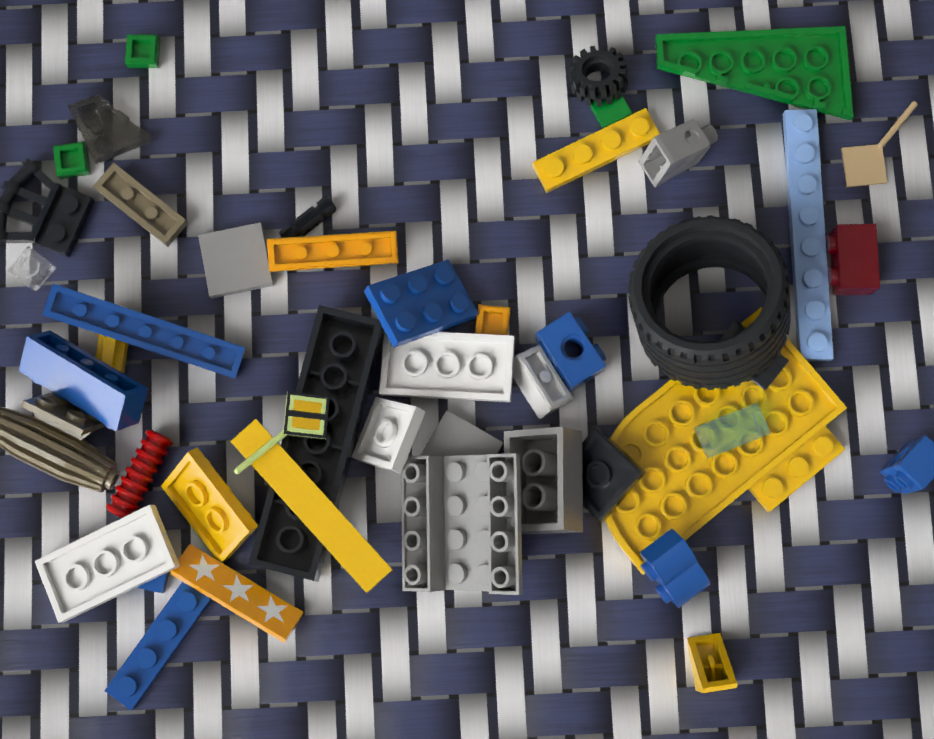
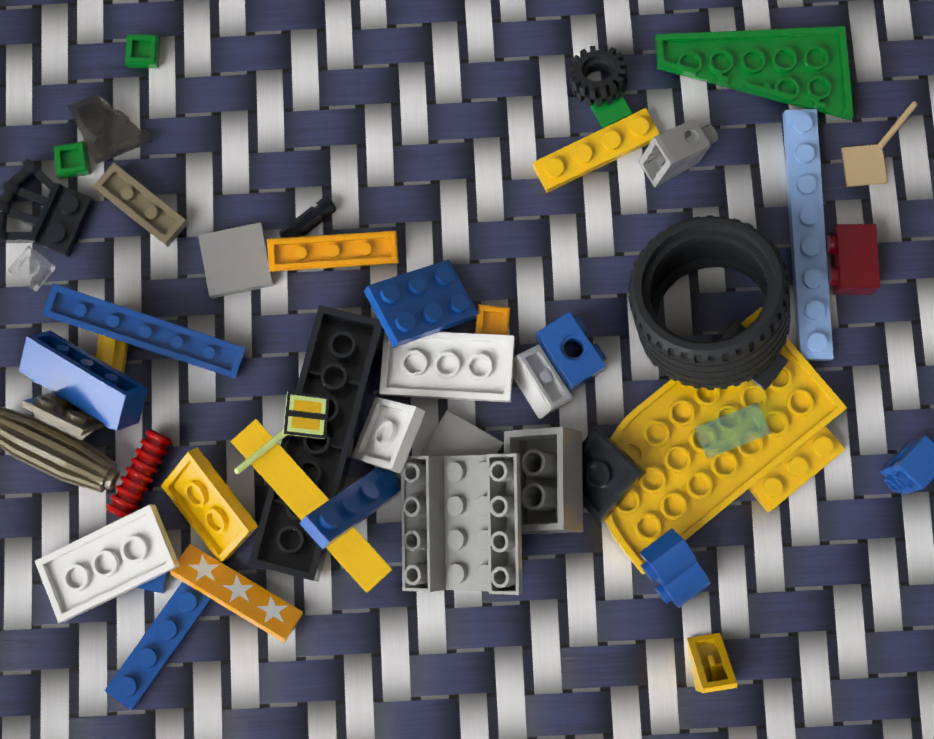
none -> blue plate [299,467,401,549]

